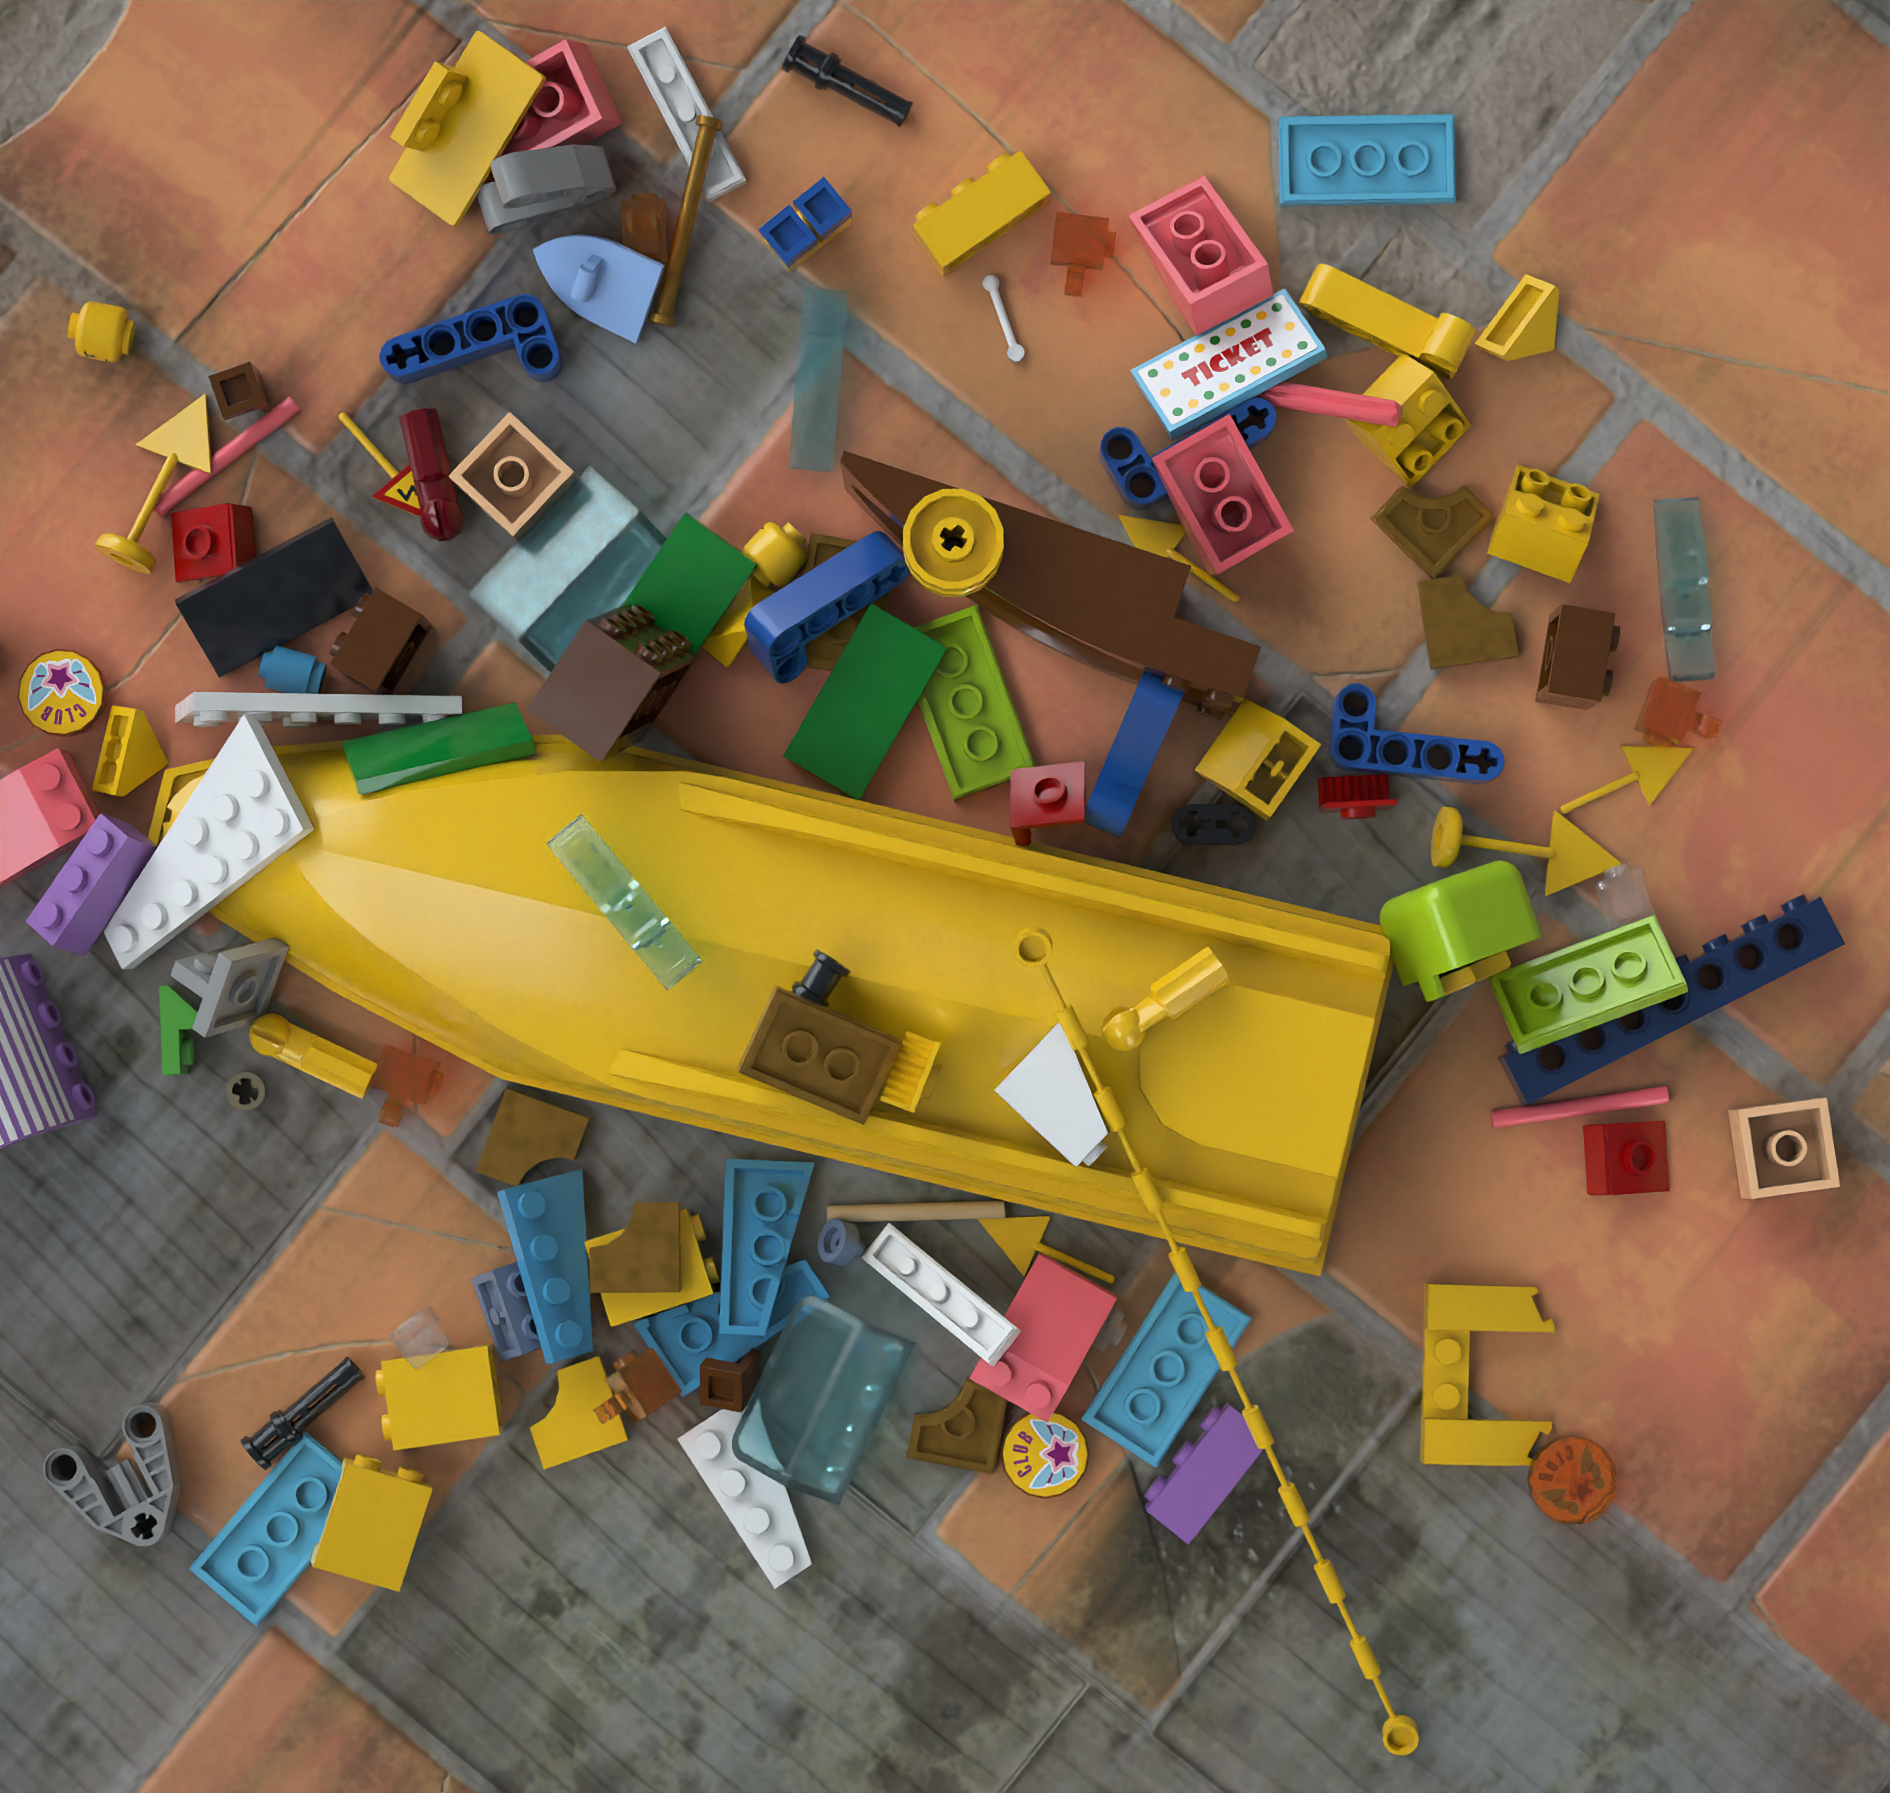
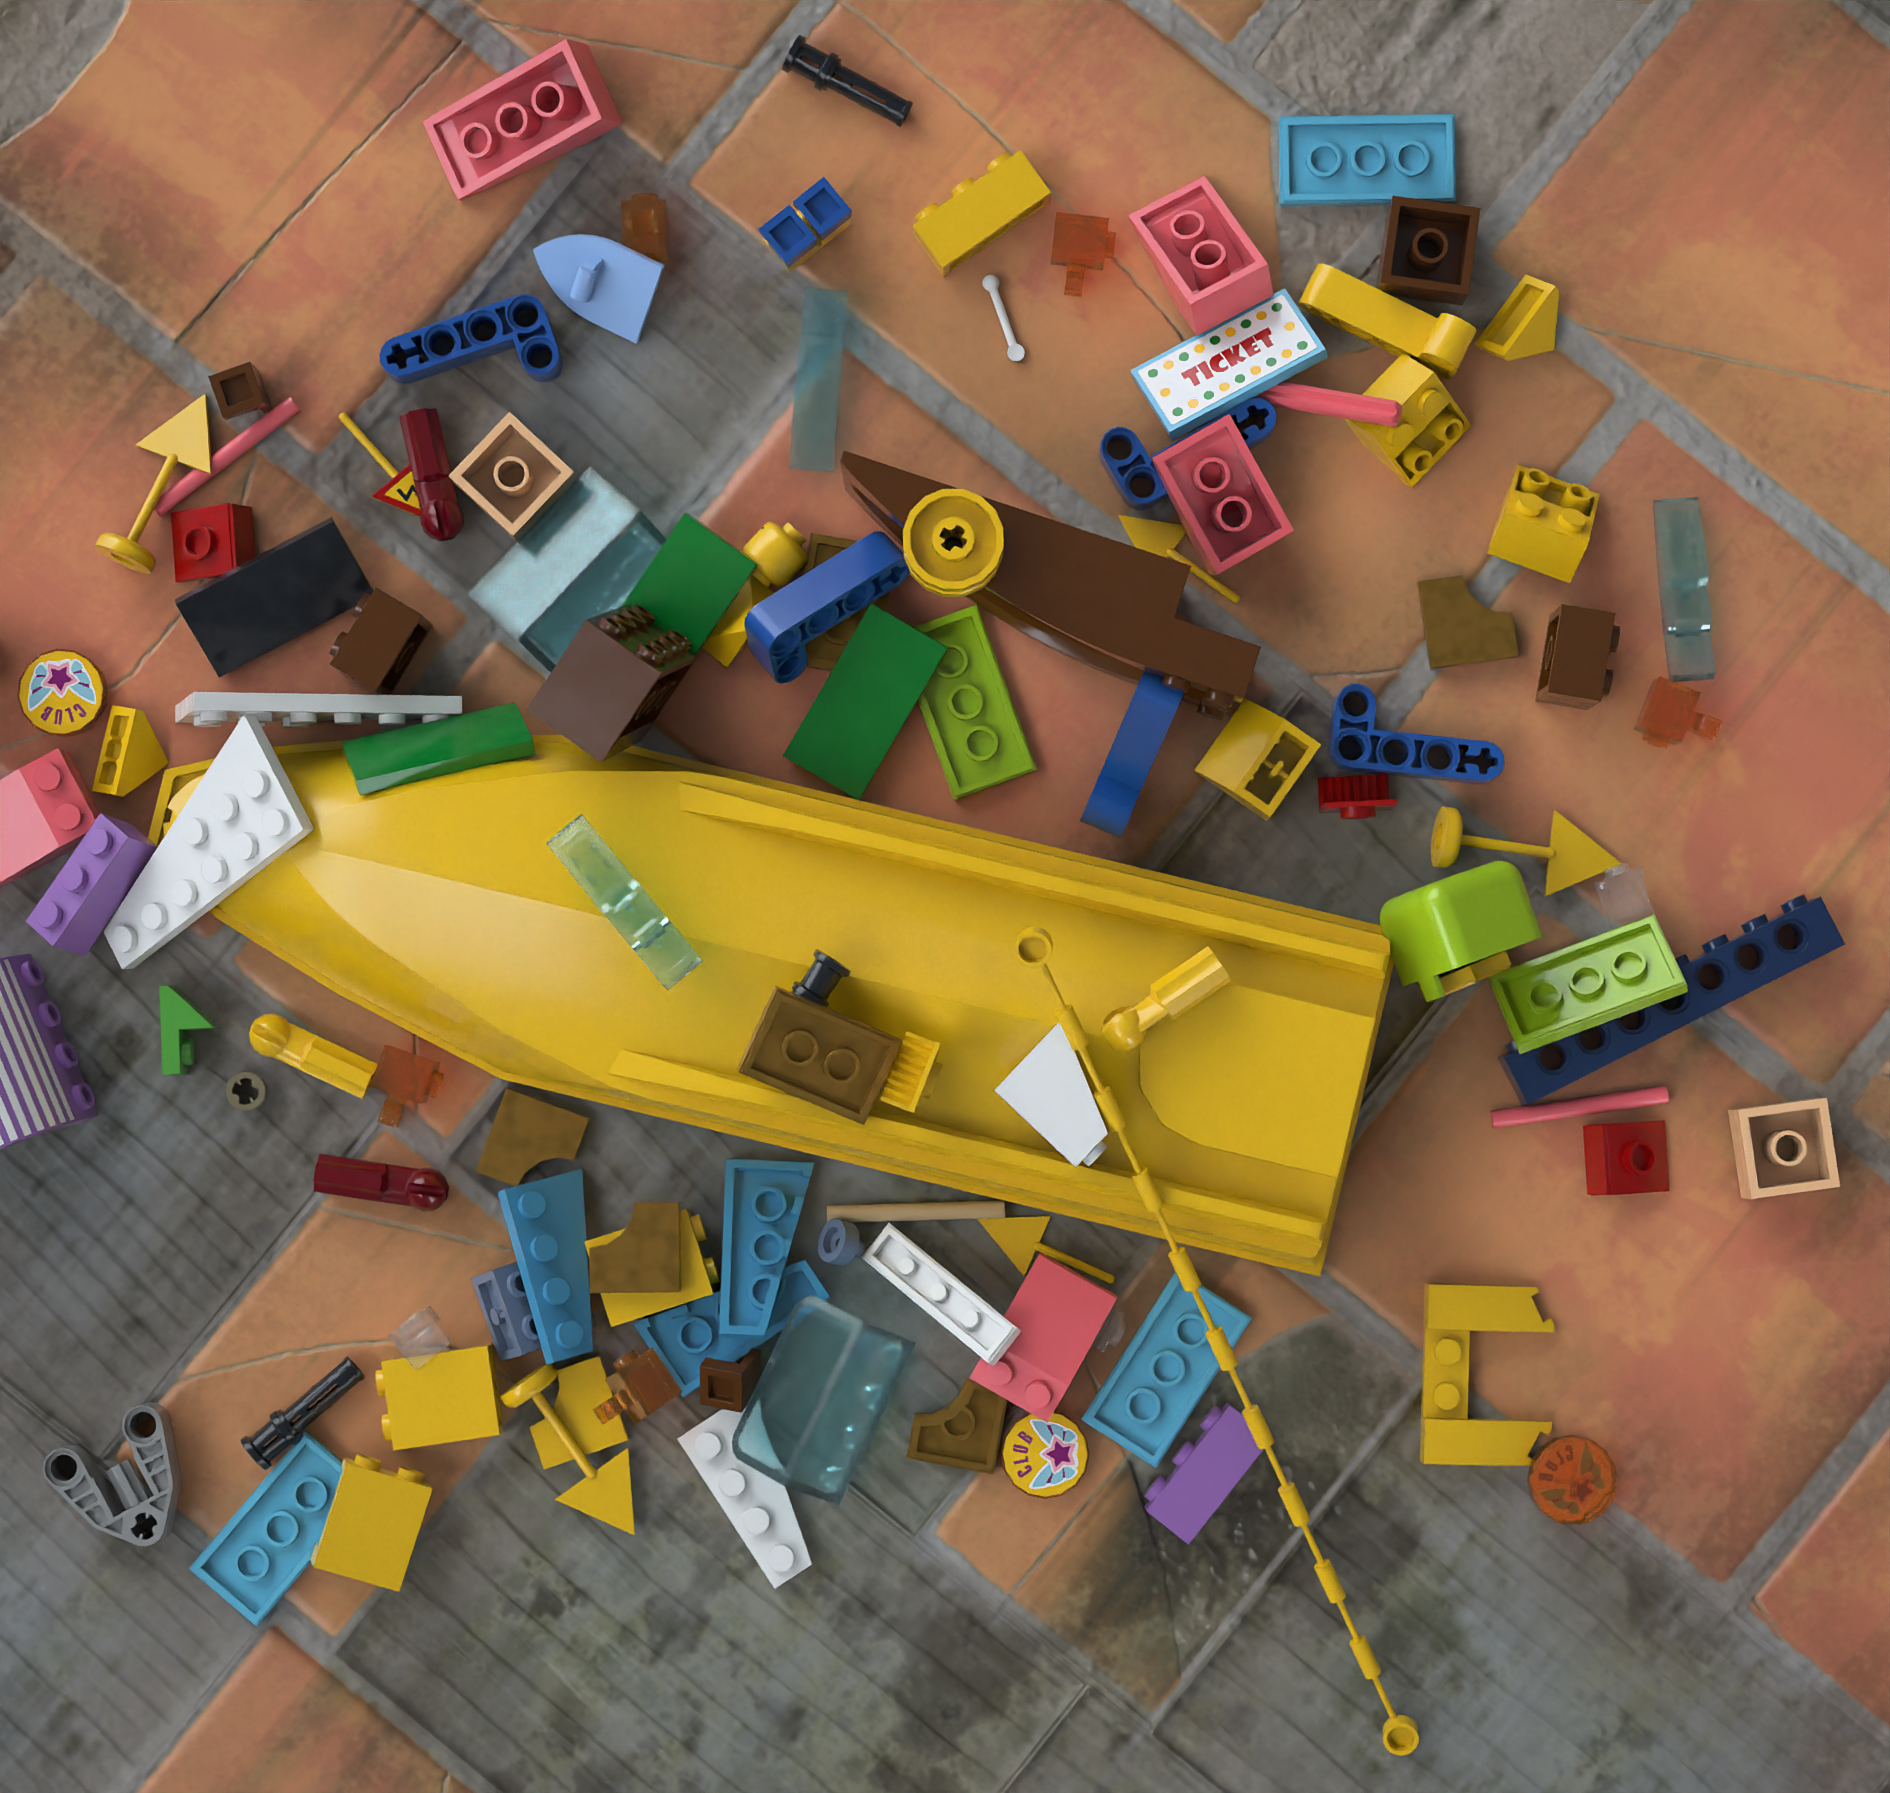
yellow head [67,301,135,363] -> none
light grey bracket [170,938,289,1038] -> none
dark azure brick [258,646,327,694] -> none
yellow bracket [389,31,546,226] -> none
light grey connector [477,144,616,235] -> none
white tile [627,27,747,203] -> none
pearl gold bar [648,115,723,328] -> none
red piece [1010,761,1086,847] -> none
black beam [1171,804,1256,846] -> none
pearl gold tile [1370,485,1495,579] -> none
yellow piece [1560,746,1695,814] -> none
none -> dark red piece [313,1153,449,1212]
none -> yellow piece [499,1363,635,1535]
none -> reddish brown brick [1376,196,1481,305]

